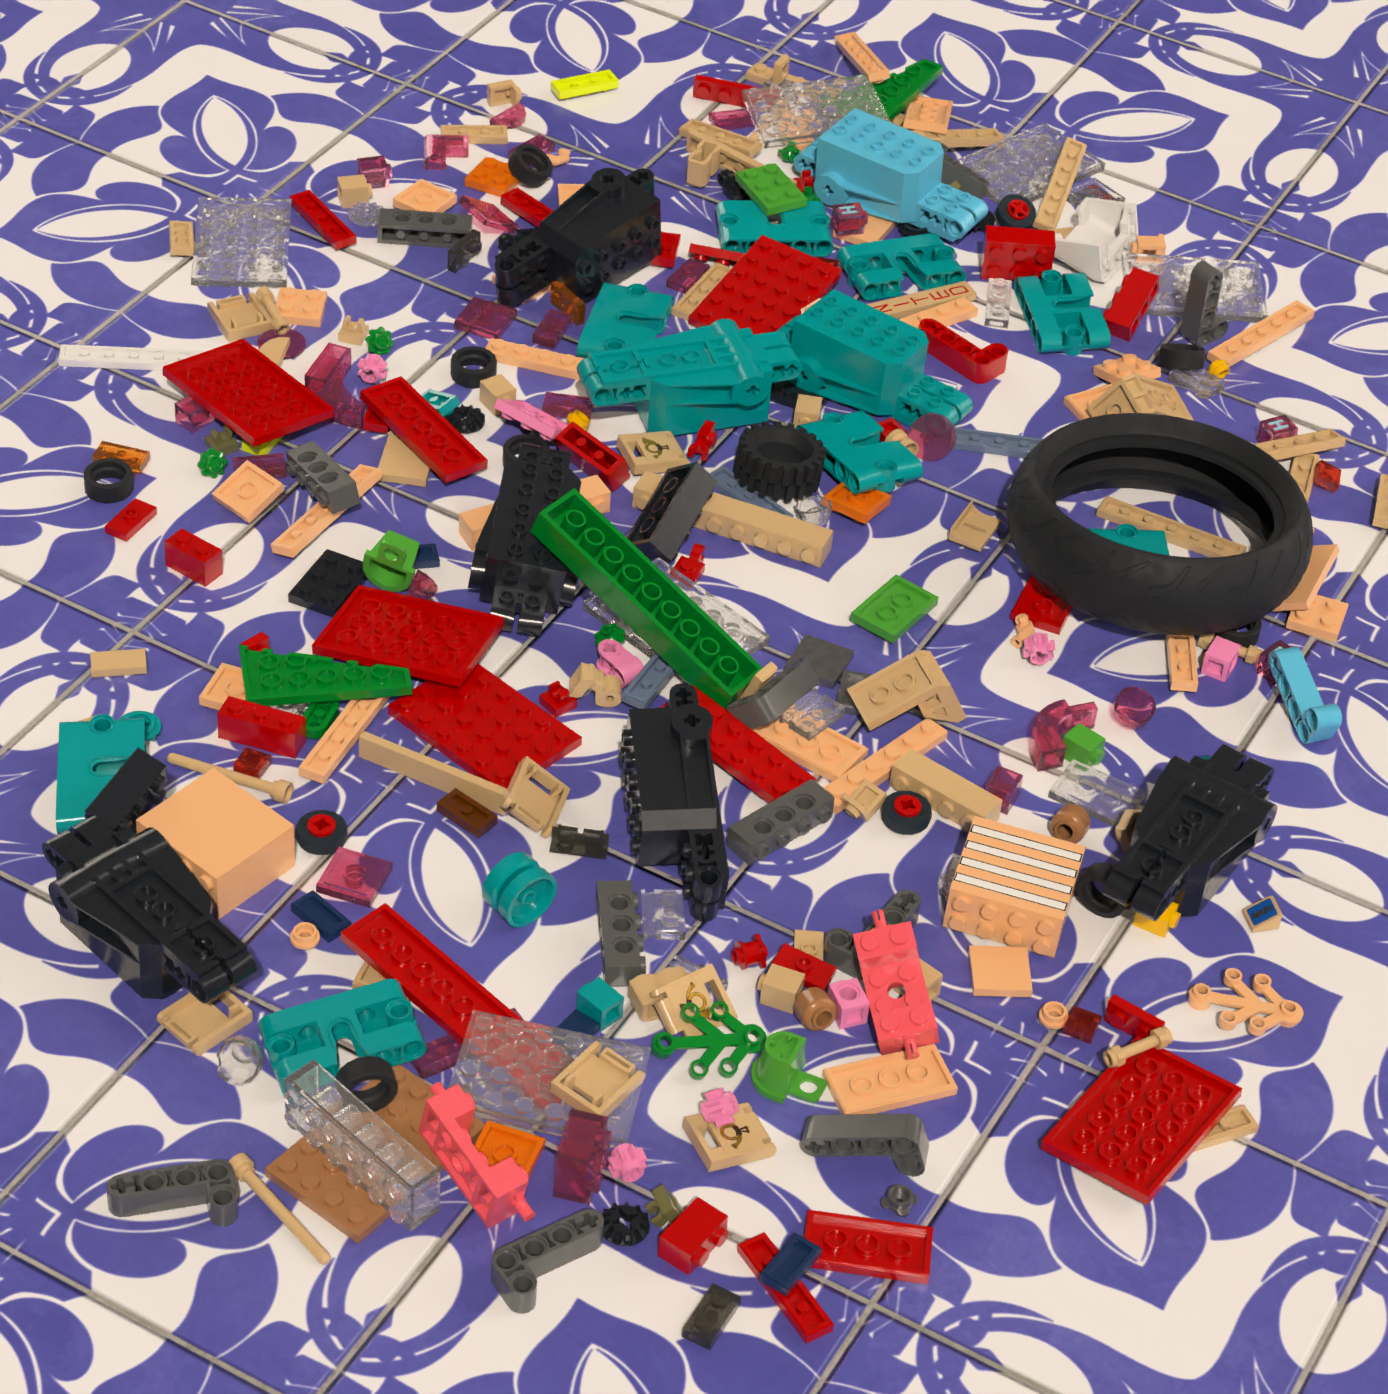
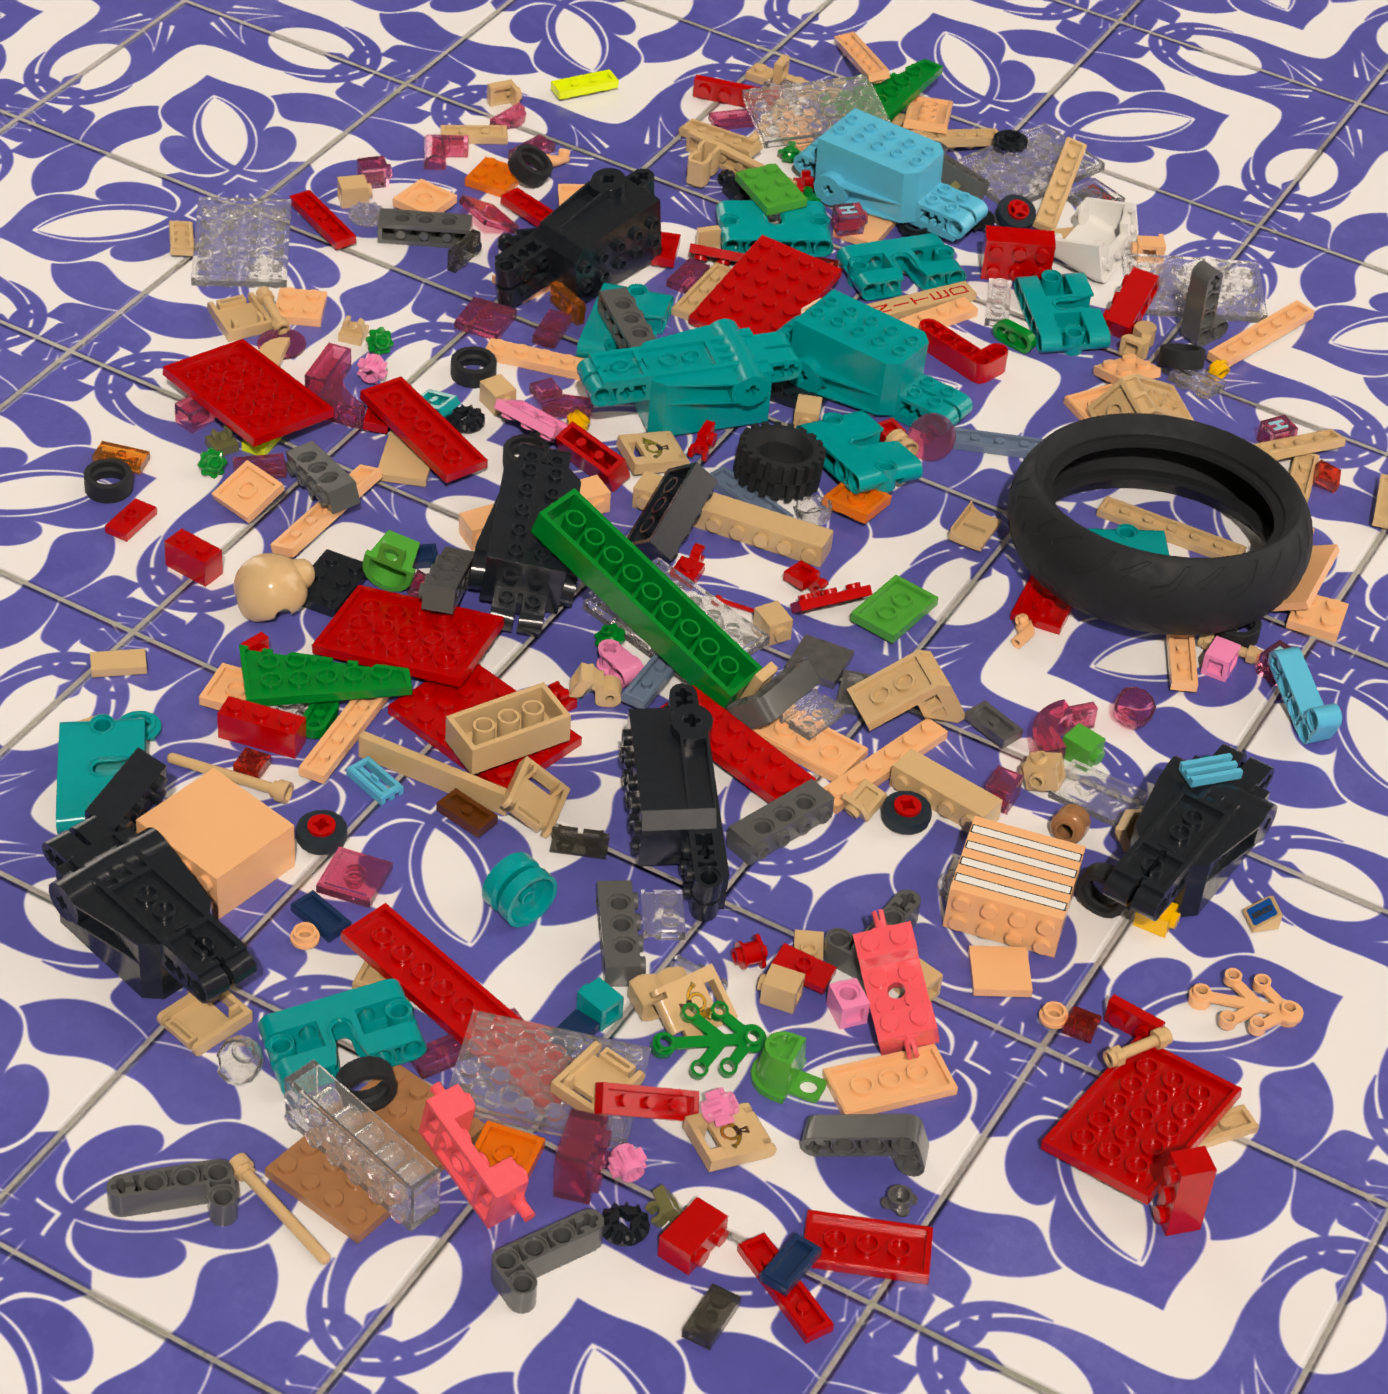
white tile [58,344,206,371] -> none
medium nougat head [793,987,837,1032] -> none
bright pink gear [1022,633,1056,665] -> none
none -> tan piece [233,553,315,622]
none -> medium azure tile [346,756,404,806]
none -> dark grey brick [418,546,474,614]
none -> tan brick [445,682,571,775]
none -> clear pink tile [529,378,563,404]
none -> plate [594,1082,699,1122]
none -> dark grey brick [597,287,656,349]
none -> tan tile [695,225,721,248]
none -> red hinge [713,595,754,614]
none -> tan brick [753,601,793,646]
none -> red plate [783,560,829,597]
none -> red plate [790,582,873,614]
none -> flat silver plate [965,700,1023,748]
none -> black gear [993,130,1028,154]
none -> green plate [993,318,1037,354]
none -> tan brick [1021,751,1066,792]
none -> tan leg [1118,321,1157,360]
none -> red brick [1153,1146,1217,1236]
none -> medium azure tile [1178,753,1243,787]

